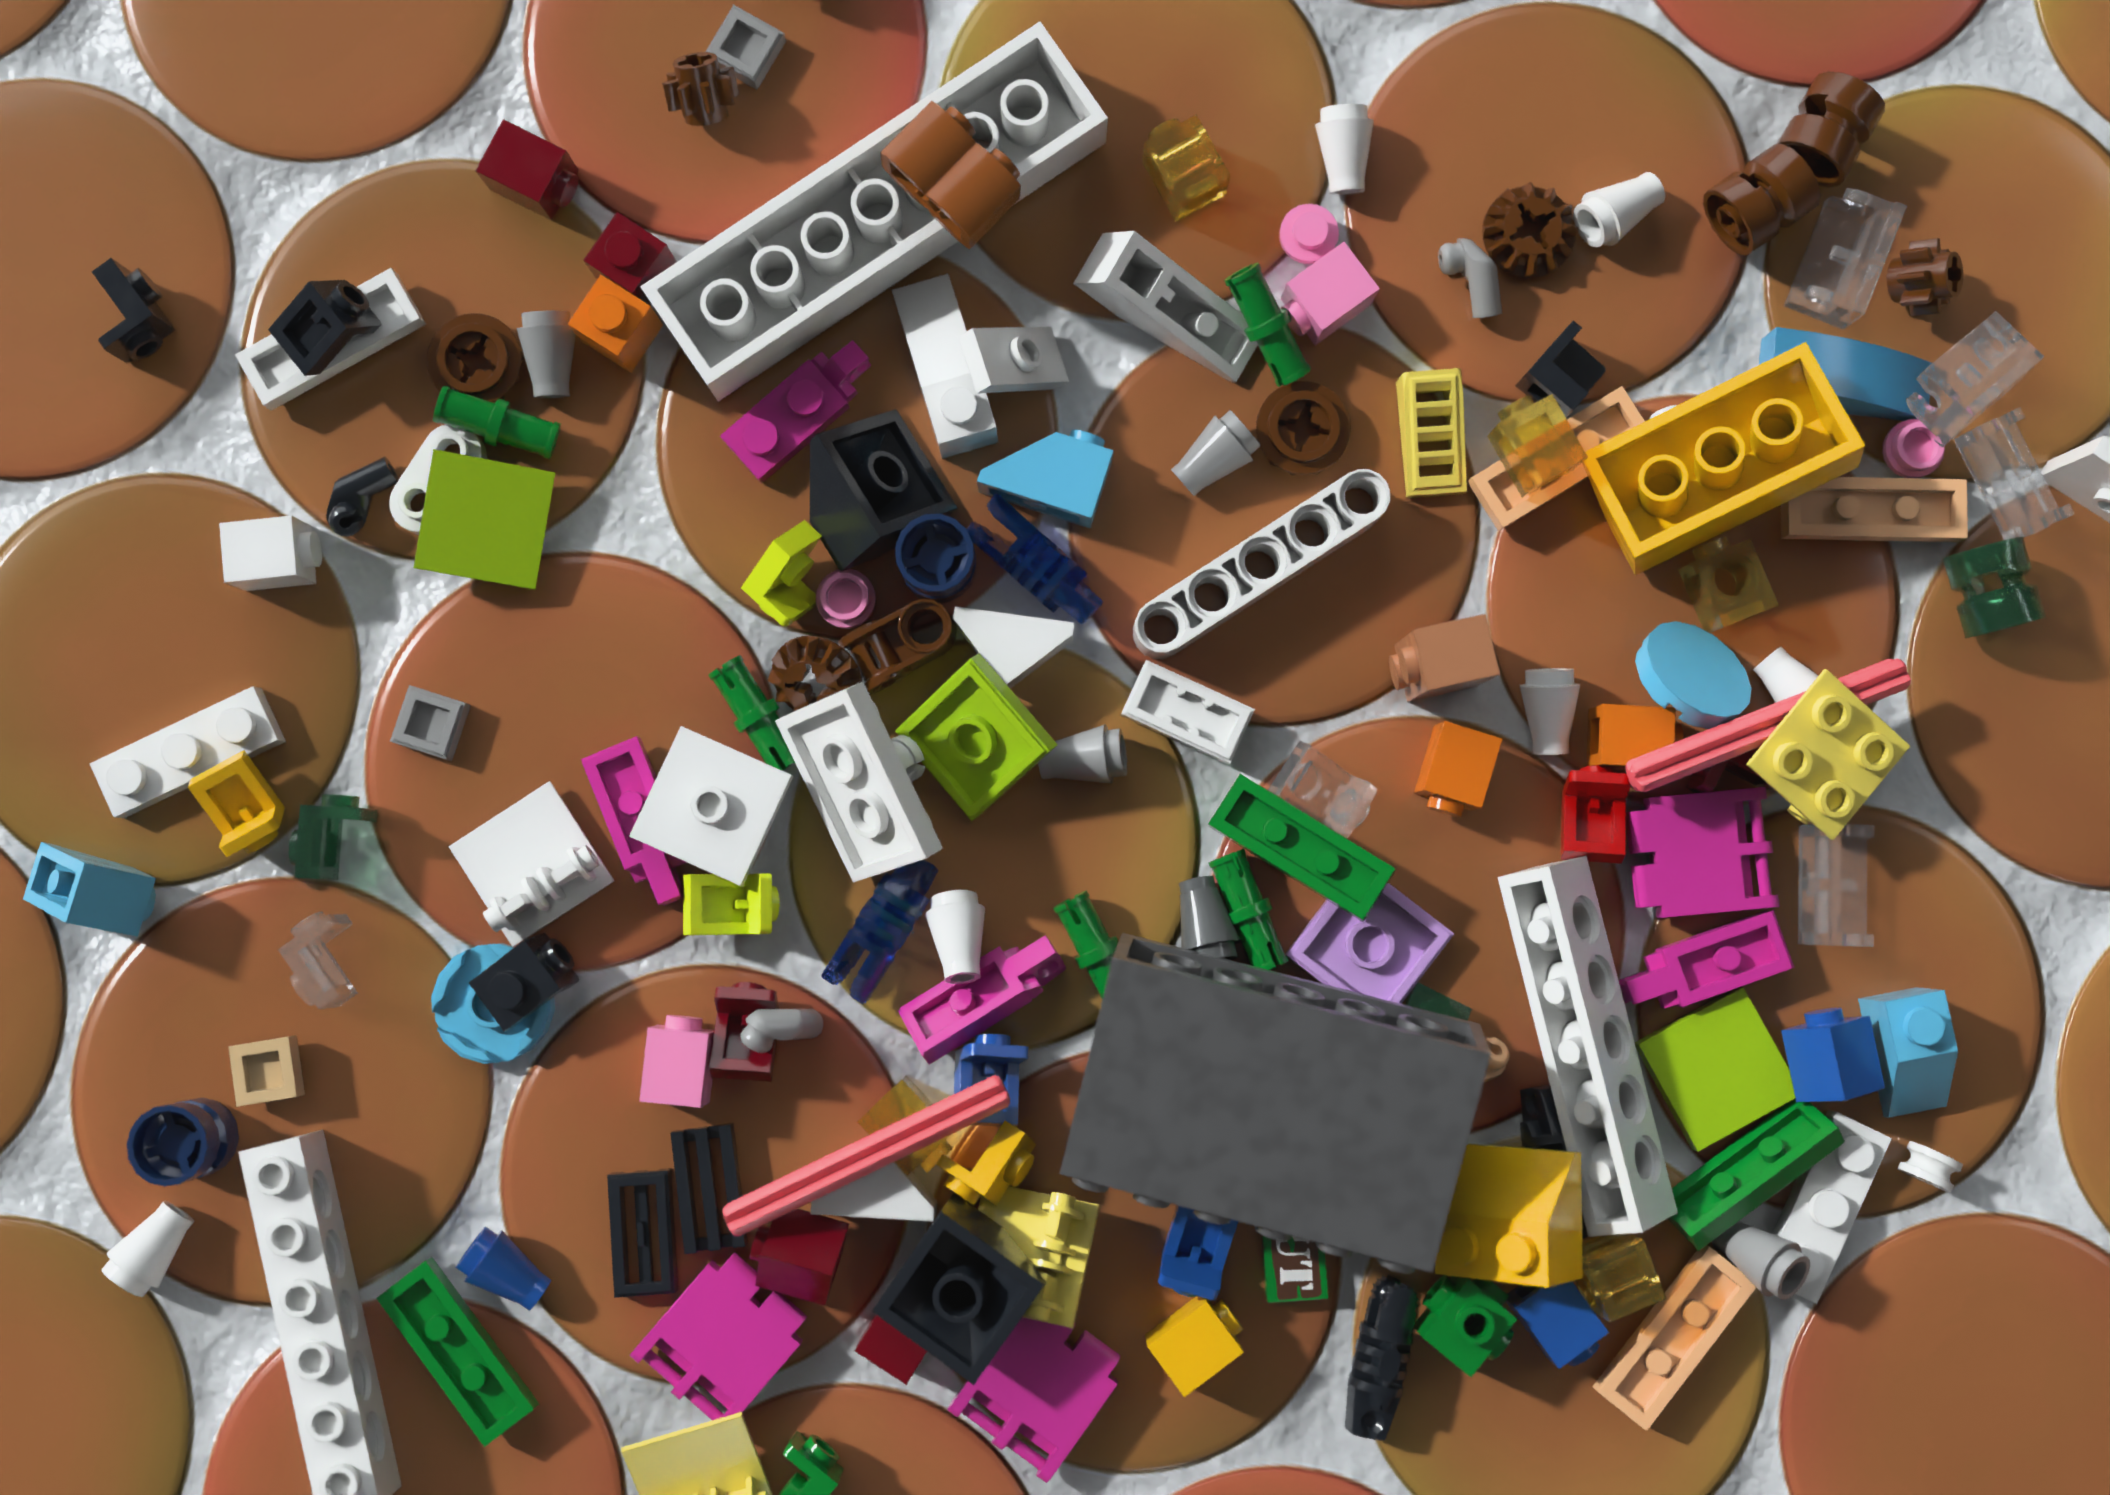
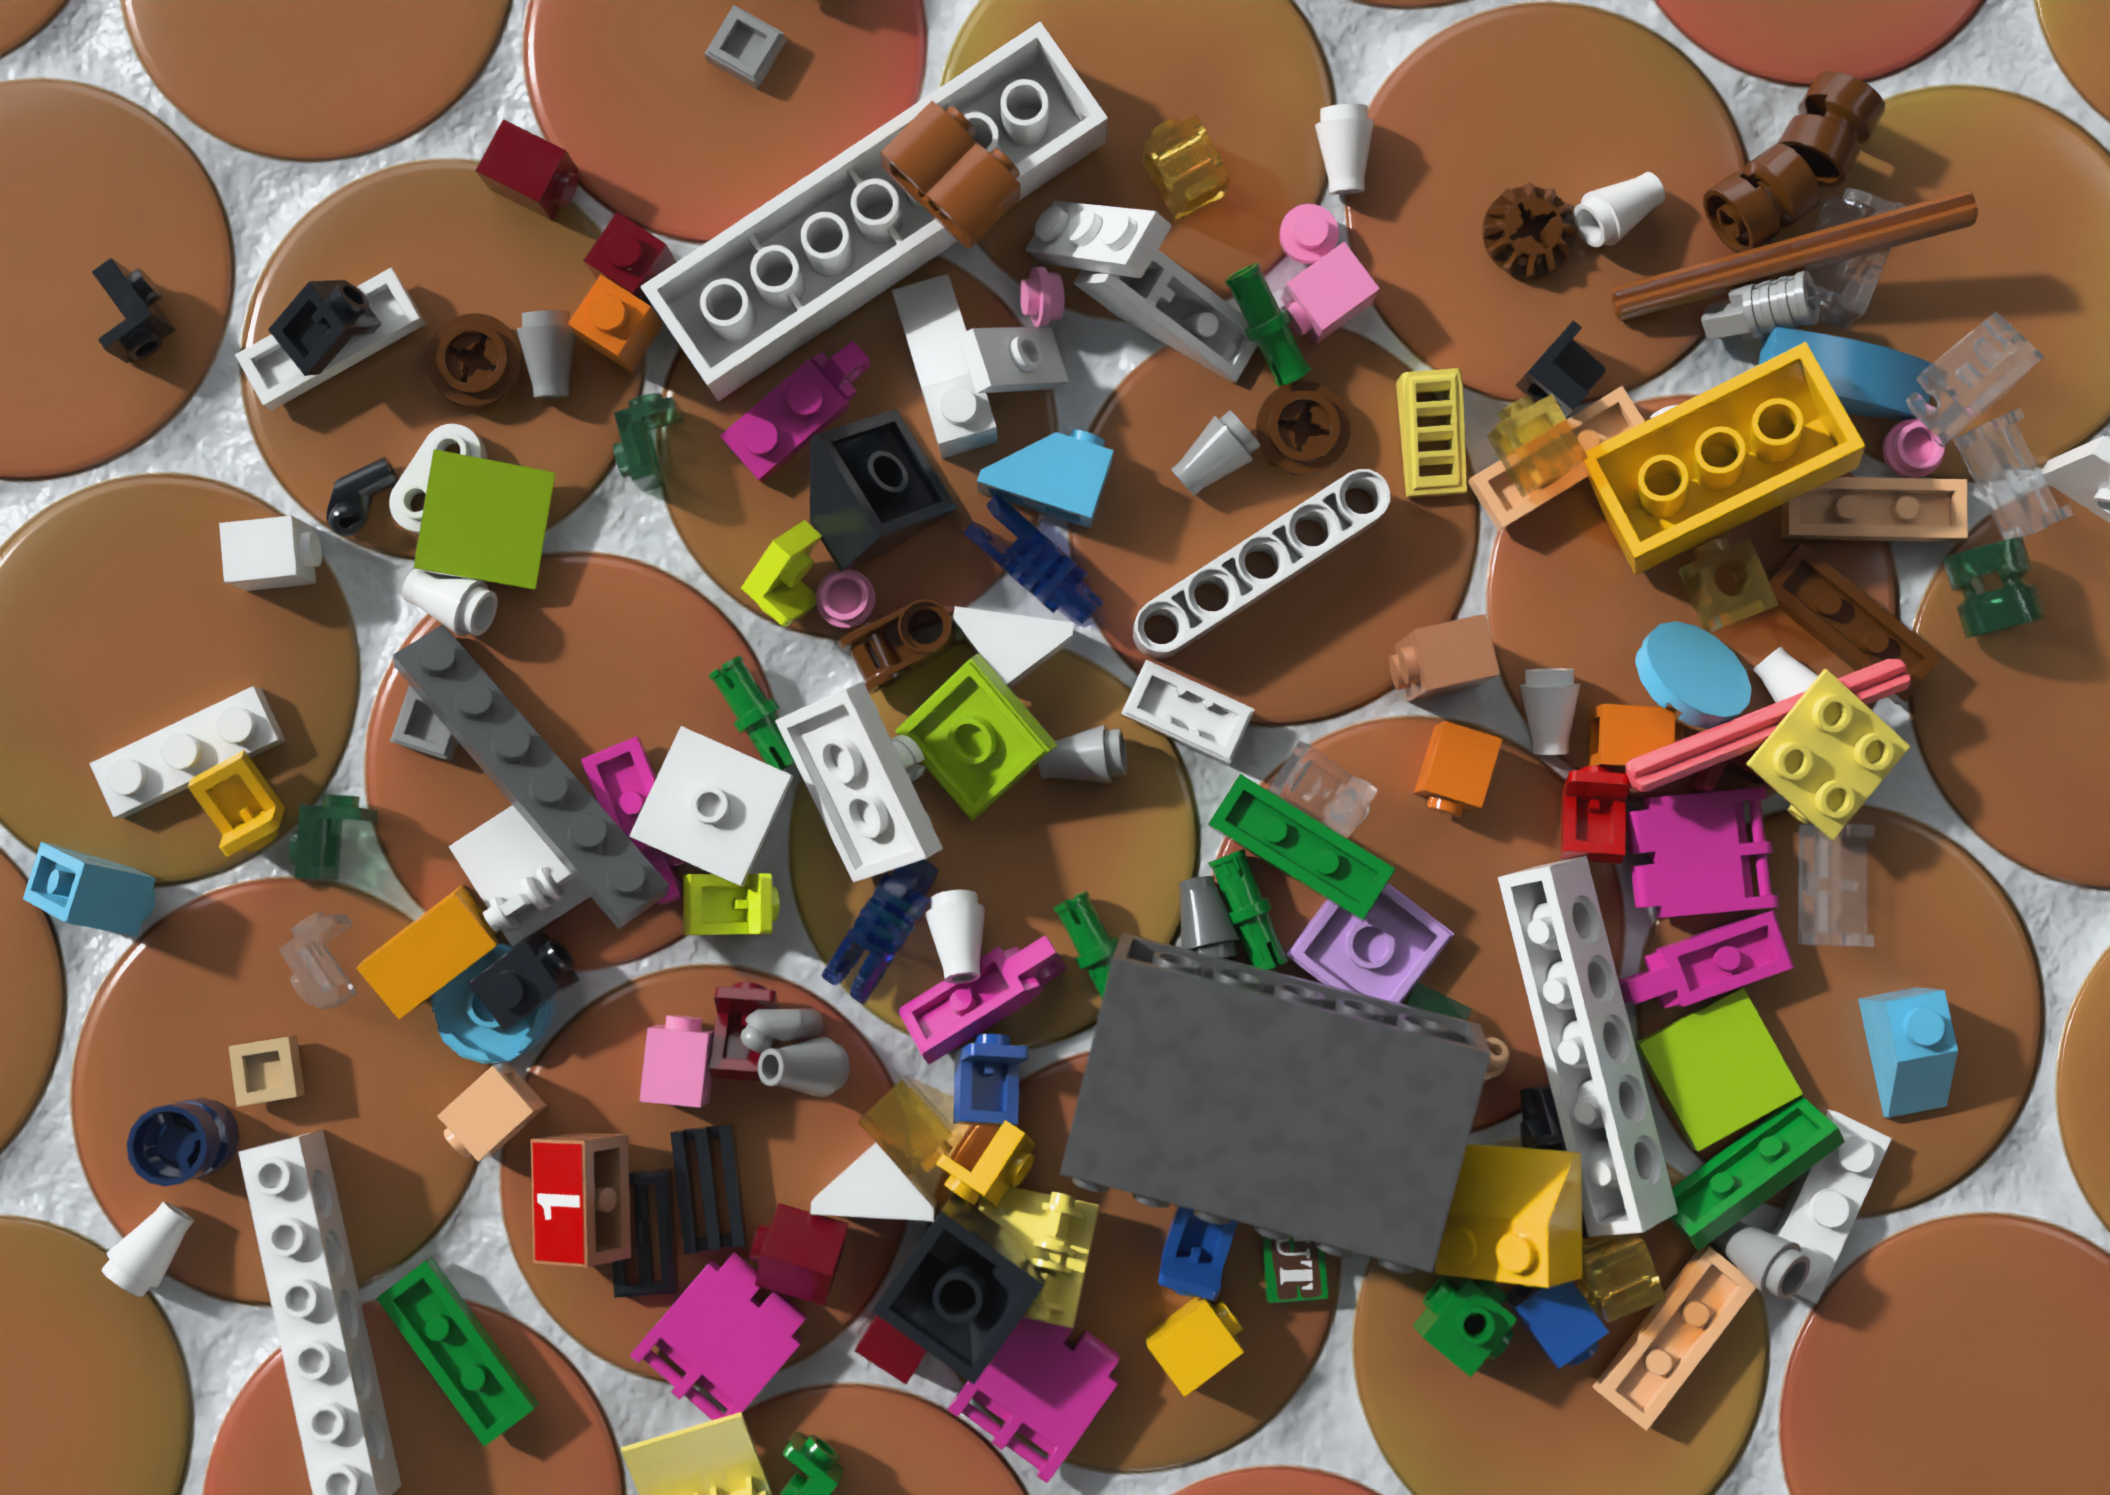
green pin [433,386,561,460] -> none
blue cone [455,1226,552,1311] -> none
reddish brown gear [662,52,739,126] -> none
coral axle [722,1076,1010,1236] -> none
reddish brown gear [767,636,862,712] -> none
dark blue wheel [895,514,977,603] -> none
black hinge [1345,1275,1419,1440] -> none
light grey arm [1438,238,1502,318] -> none
blue brick [1781,1008,1885,1102] -> none
reddish brown gear [1887,238,1963,316] -> none
white bush [1898,1141,1963,1193] -> none
none -> light orange hinge [356,884,499,1020]
none -> dark grey plate [393,625,669,929]
none -> white cone [402,569,498,636]
none -> light nougat brick [438,1061,547,1162]
none -> brick [531,1133,631,1267]
none -> clear green bracket [613,393,684,492]
none -> light grey cone [758,1037,850,1098]
none -> bright pink plate [1020,266,1065,327]
none -> white plate [1025,201,1172,278]
none -> dark orange axle [1611,190,1978,321]
none -> light grey hinge [1701,271,1819,340]
none -> reddish brown plate [1758,542,1942,704]

